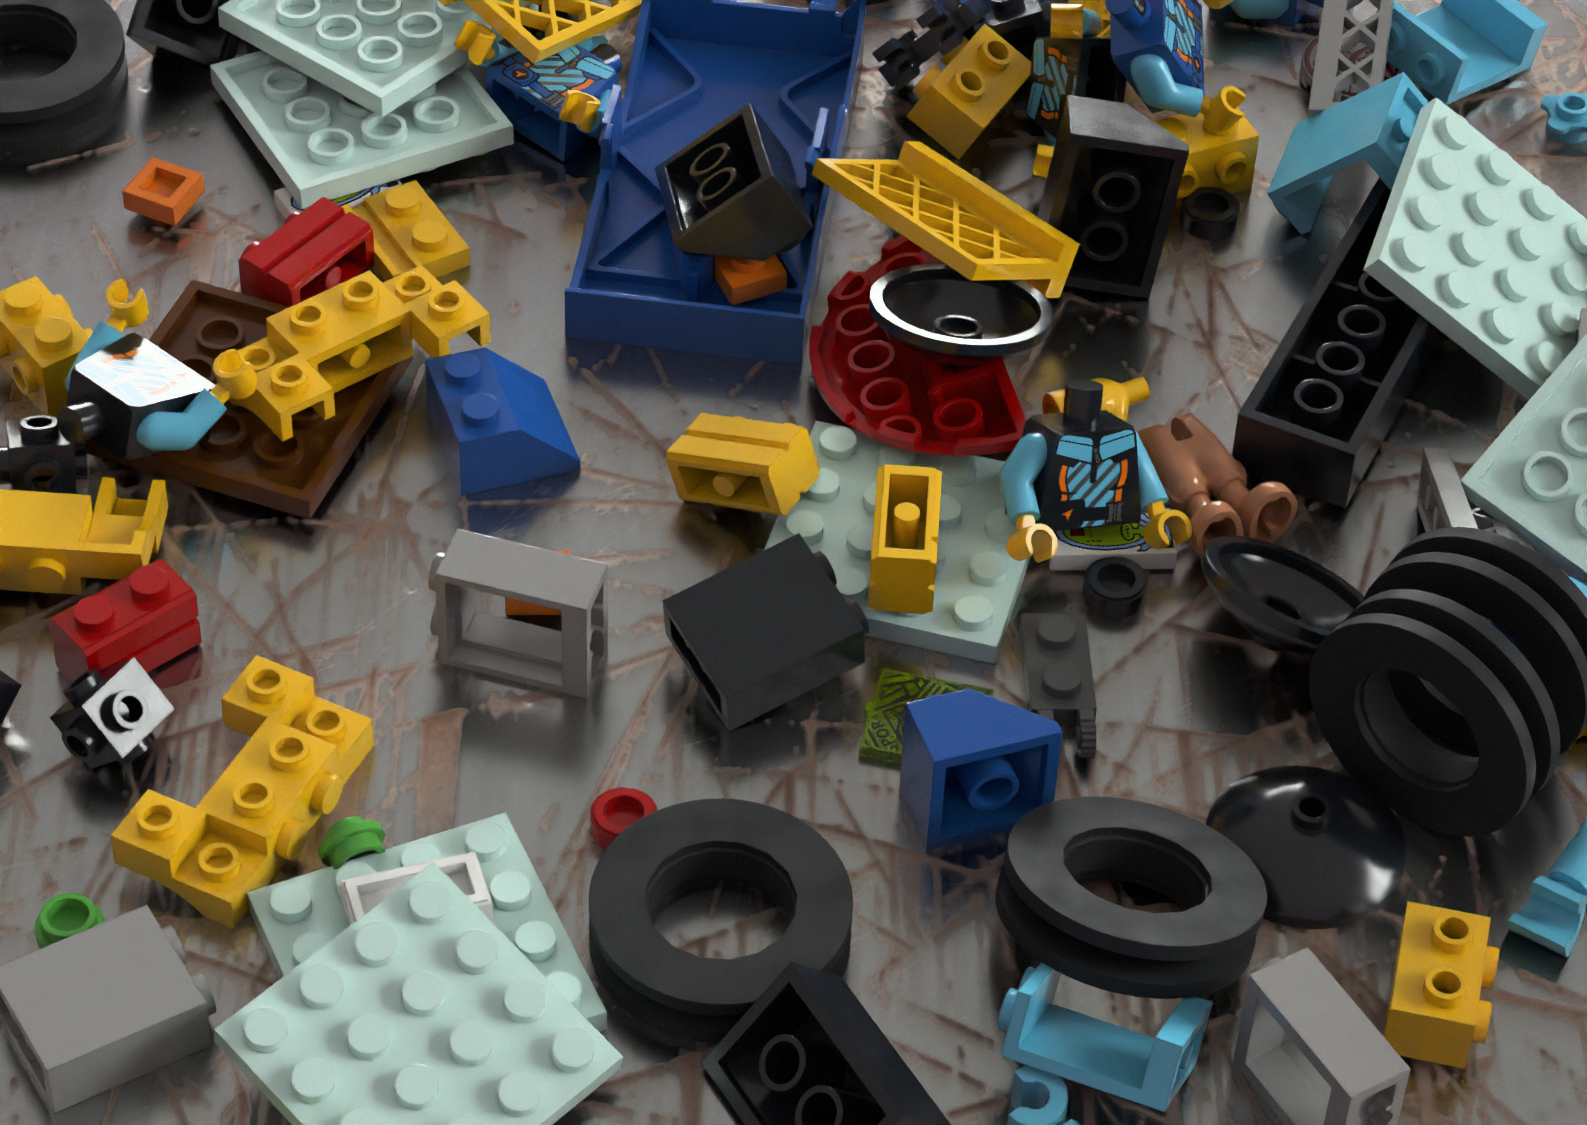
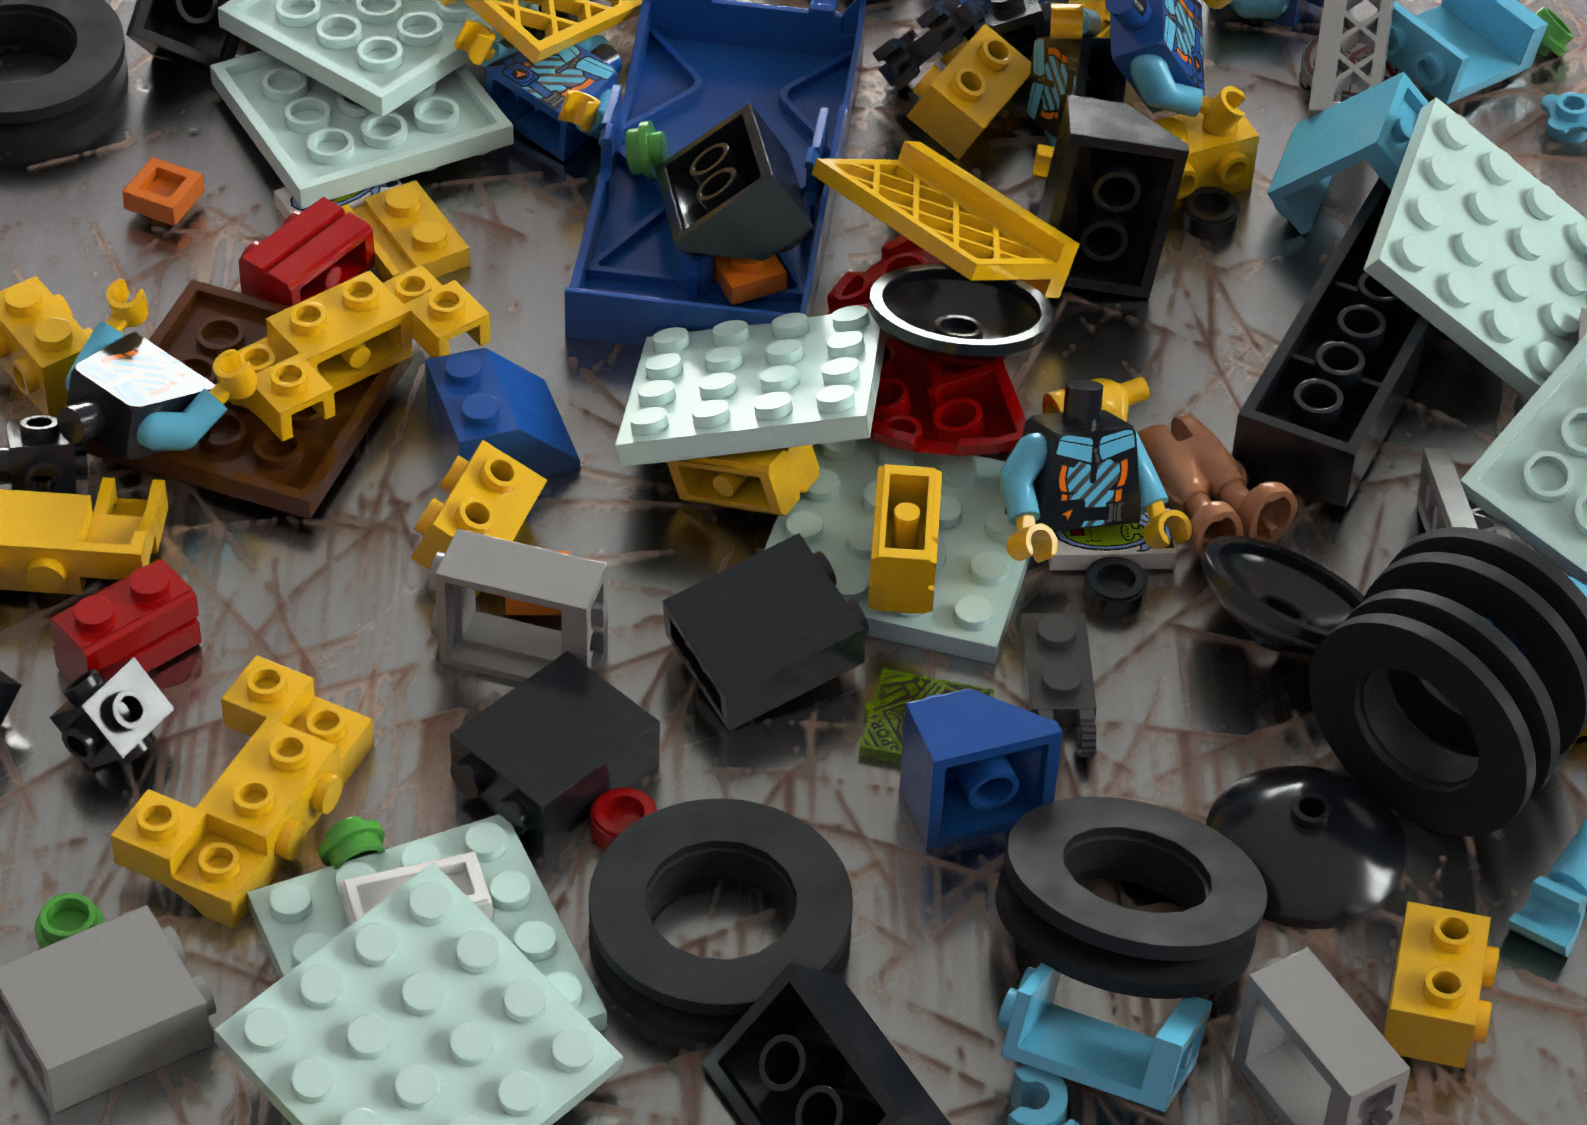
none -> yellow brick [411,440,547,598]
none -> black brick [450,651,660,851]
none -> light aqua plate [615,305,887,467]
none -> bright green plate [625,121,669,180]
none -> bright green plate [1533,6,1575,57]

